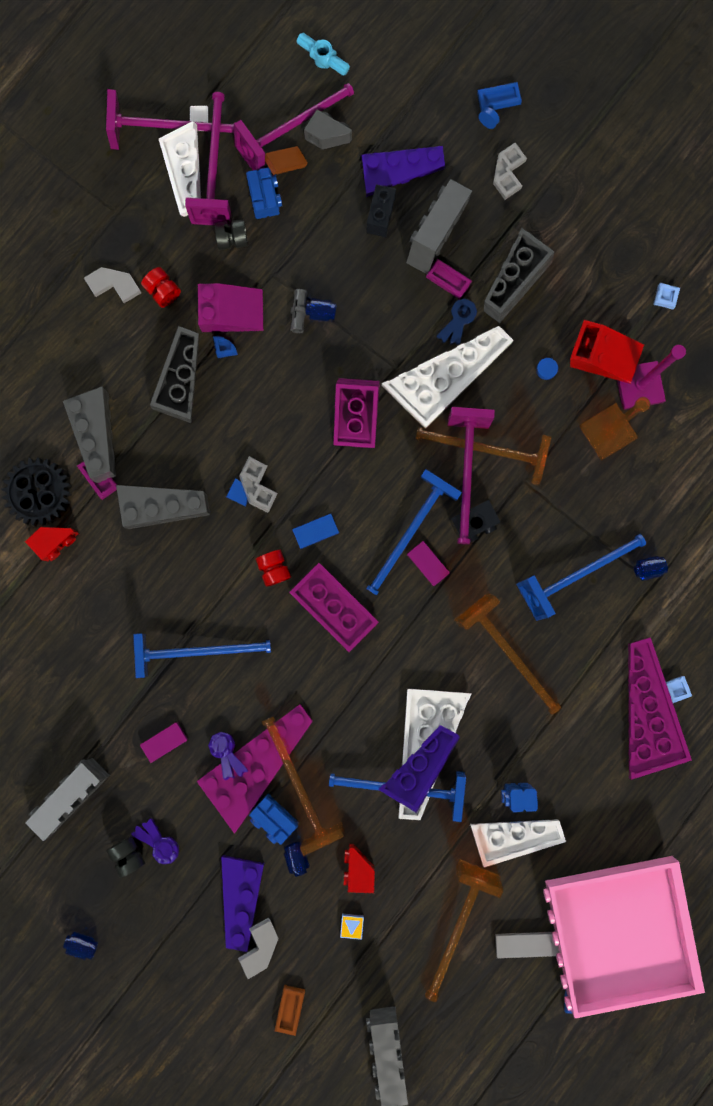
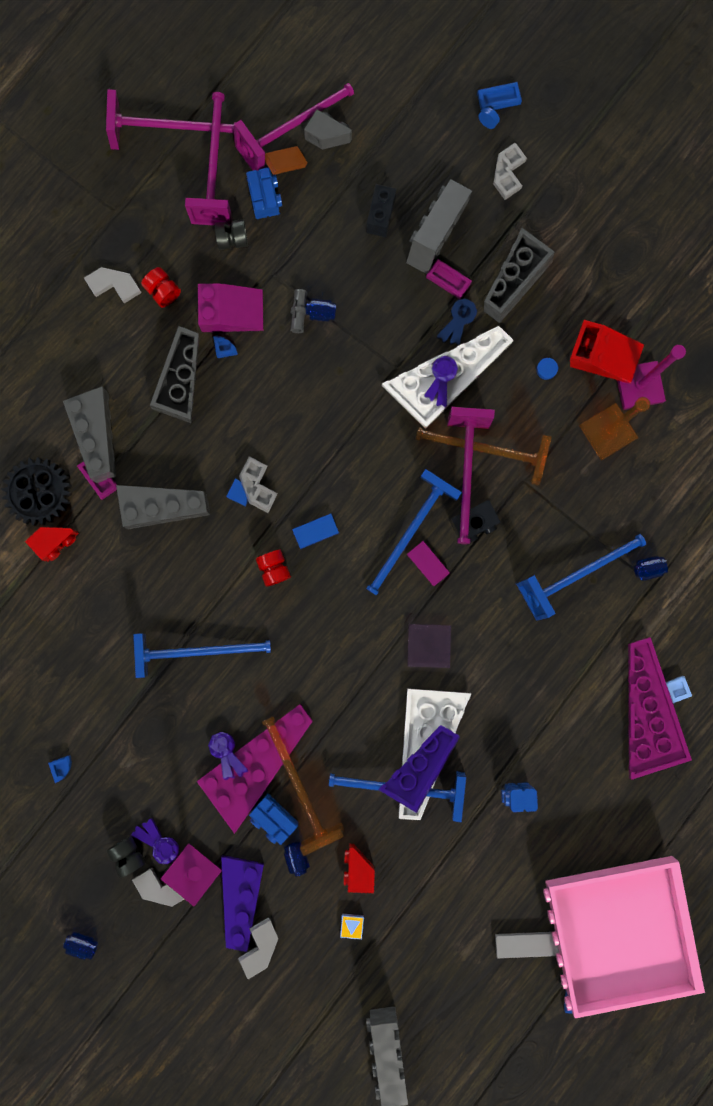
wedge [26,758,110,841] -> none
magenta tile [140,722,188,763] -> none
white wing [159,121,201,217] -> none
white sticker [190,106,208,122] -> none
dark orange tile [275,985,305,1036] -> none
magenta plate [289,563,379,652] -> none
medium azure axle [296,33,350,76] -> none
magenta slope [334,378,380,448] -> none
dark purple wing [362,146,445,197] -> none
clear orange tile [425,859,503,1002] -> none
clear orange tile [455,594,561,715] -> none
white wing [470,819,566,867] -> none
light blue tile [654,283,680,309] -> none
none -> blue tile [48,755,72,783]
none -> light grey tile [132,868,184,907]
none -> magenta tile [161,844,222,906]
none -> clear purple tile [407,624,451,668]
none -> dark purple piece [424,356,458,407]

